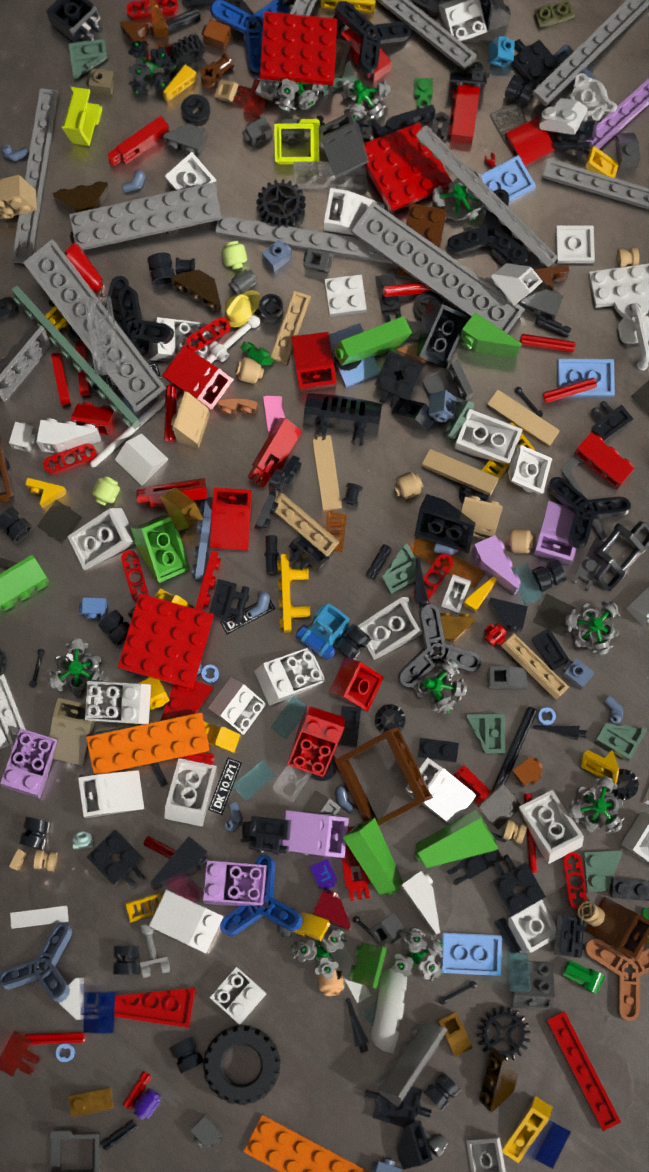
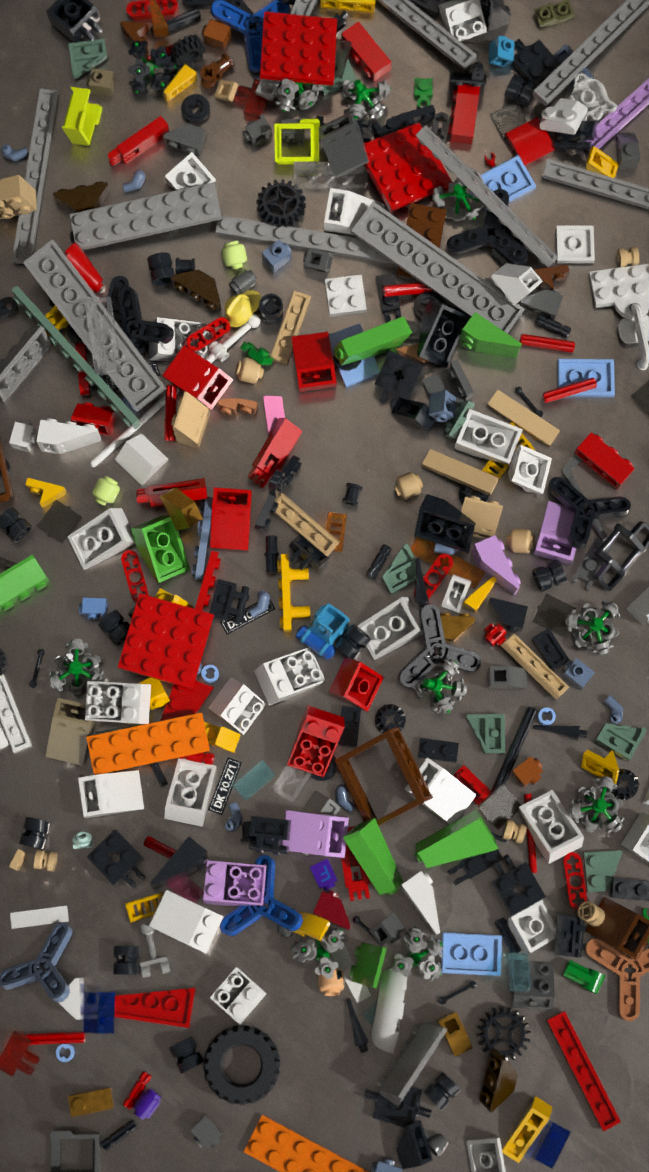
lavender slope [0,728,58,799] -> none
red beam [43,443,97,475] -> none
red beam [51,352,71,406] -> none
clear light blue tile [271,696,307,739] -> none
black piece [303,393,382,446] -> none
tan tile [312,435,342,512] -> none
black piece [334,1,411,74] -> none
clear light blue tile [512,563,543,606] -> none
black hinge [591,401,633,442] -> none

